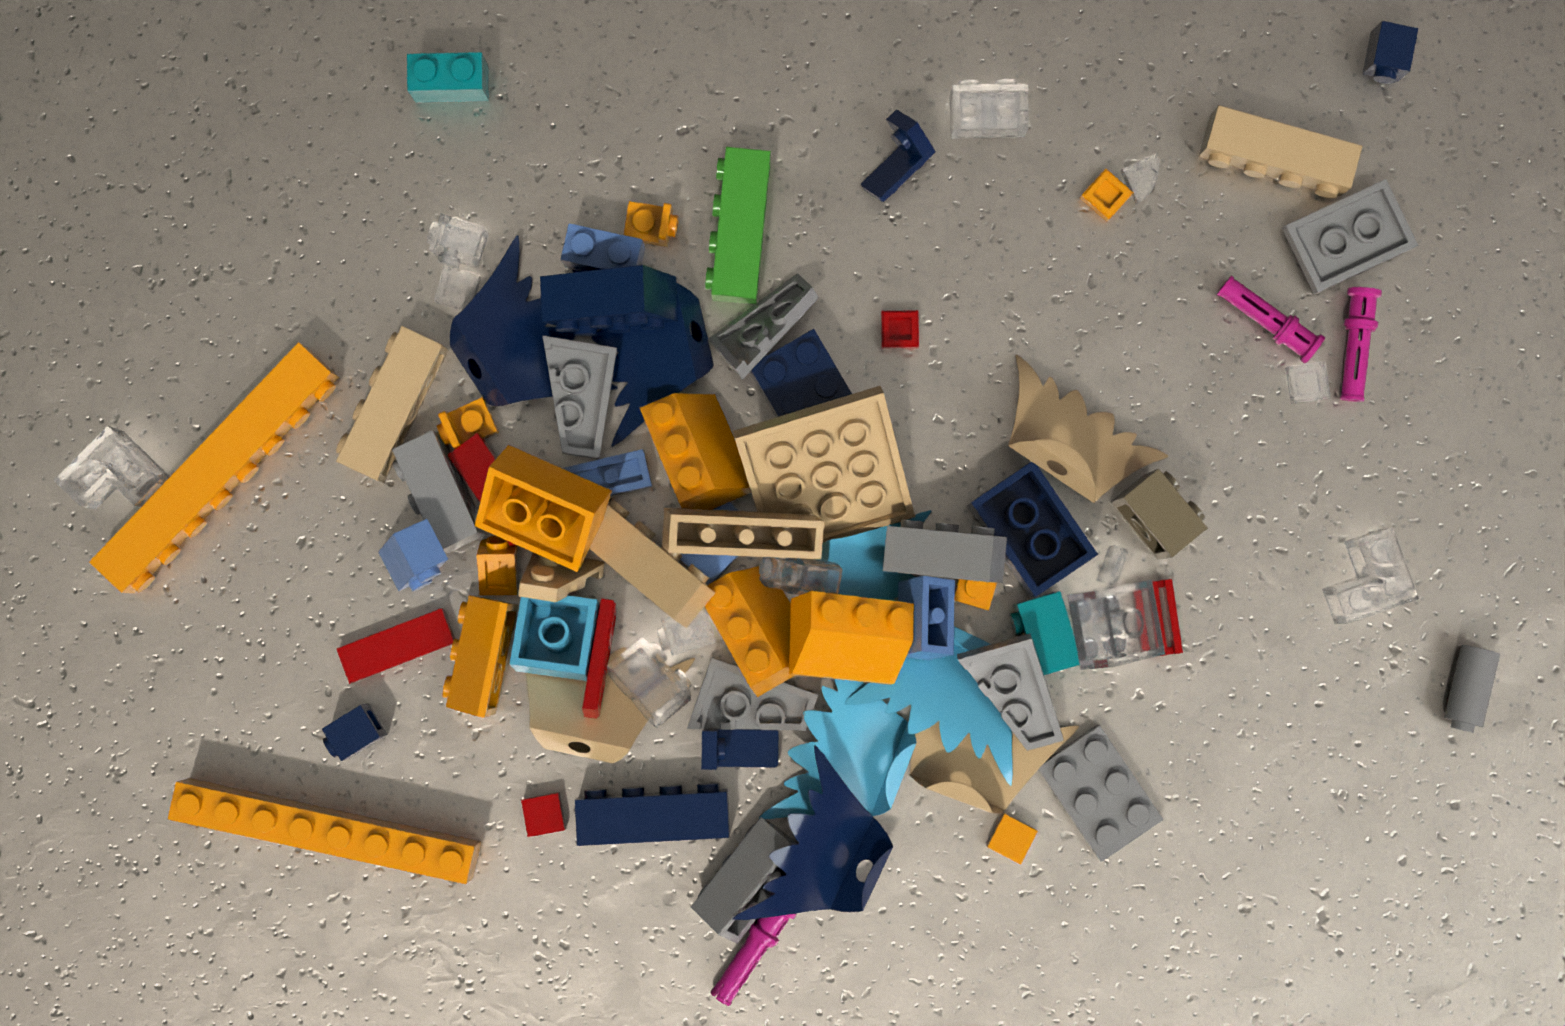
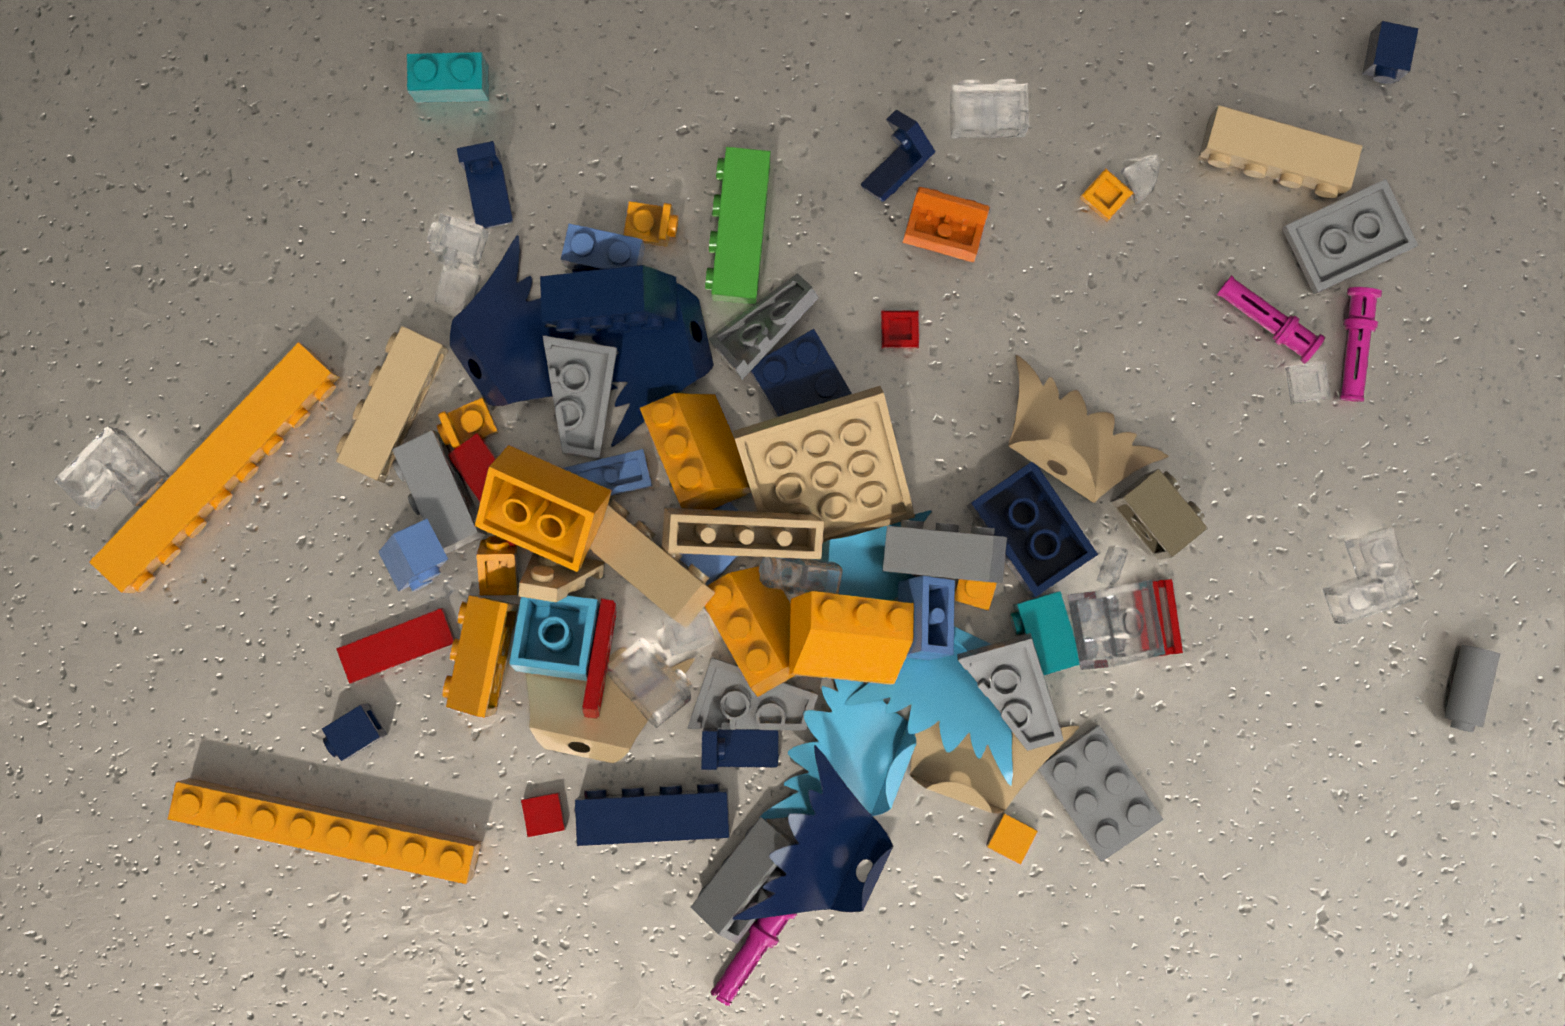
none -> dark blue bracket [456,141,513,230]
none -> orange bracket [902,187,990,263]

